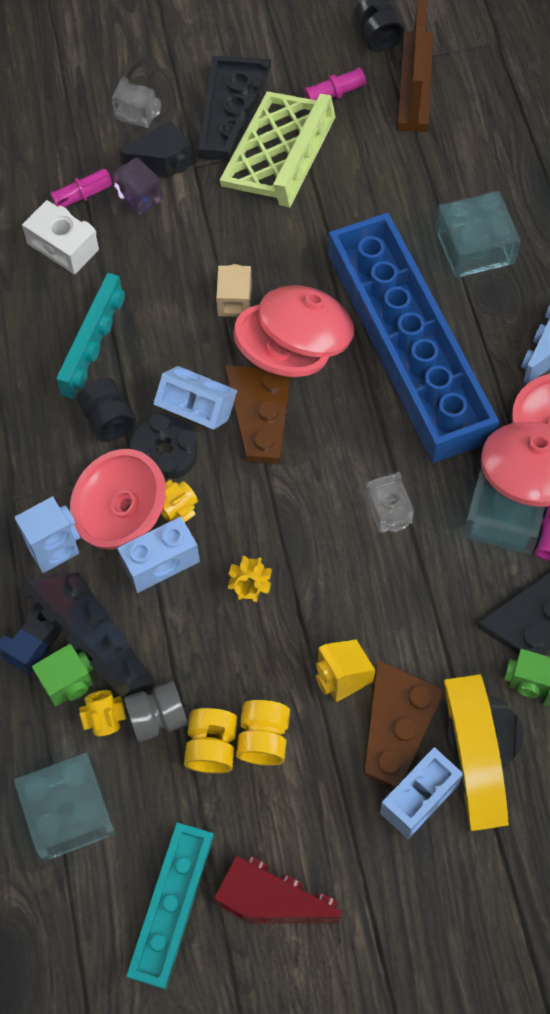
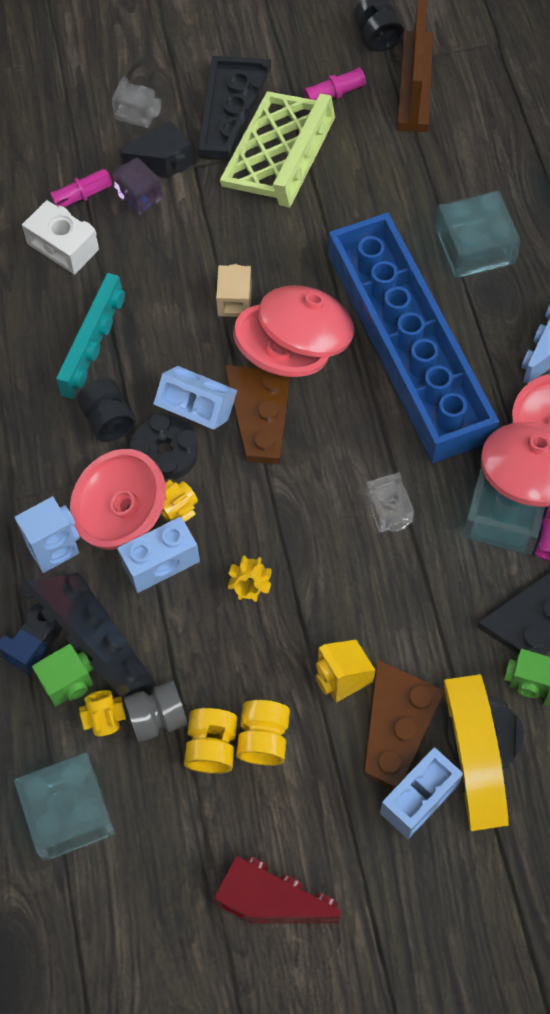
teal plate [126,822,214,990] -> none

